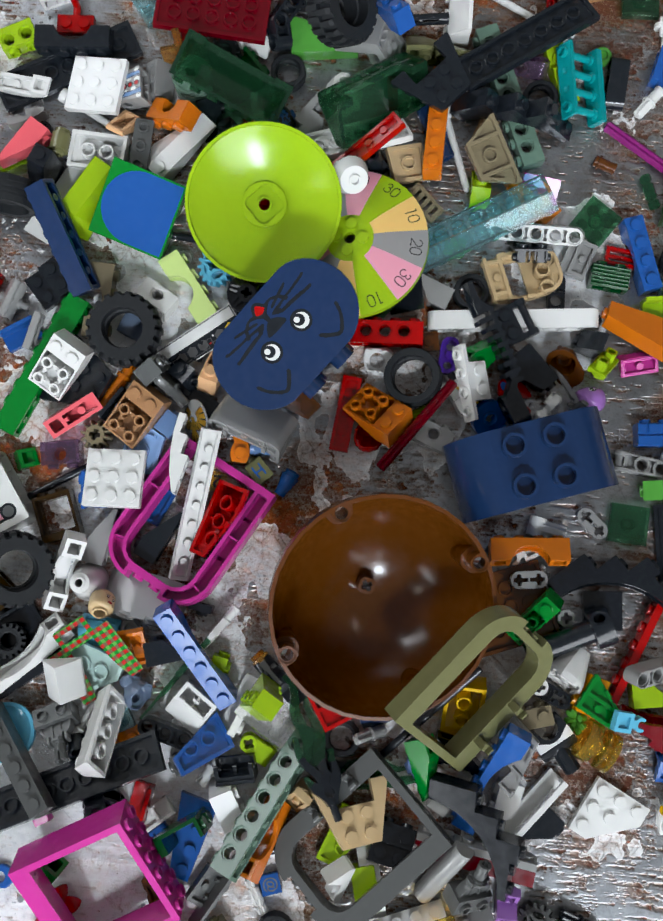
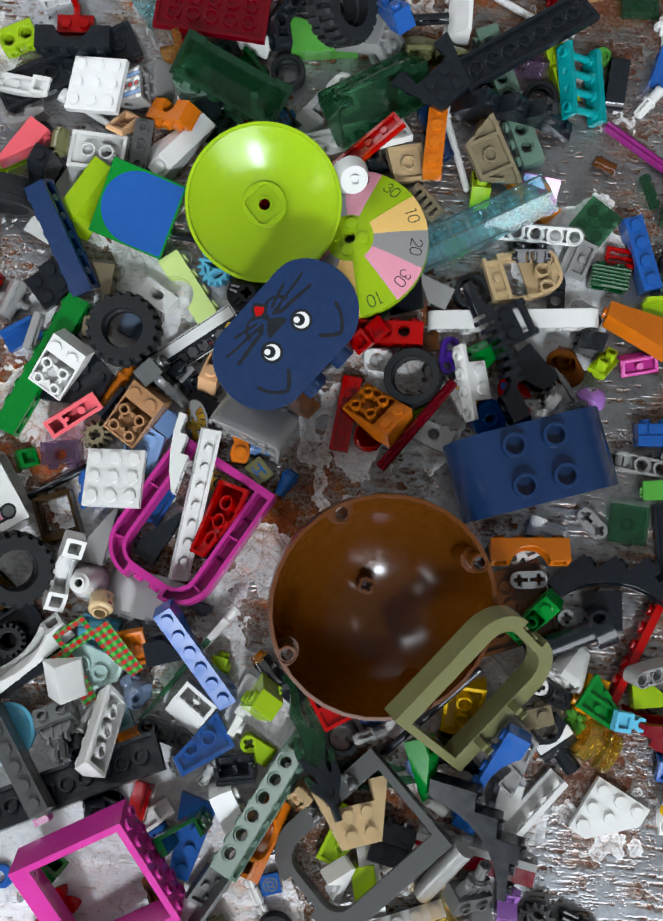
black slope [522,807,566,839] -> none
none -> red slope [349,315,392,355]

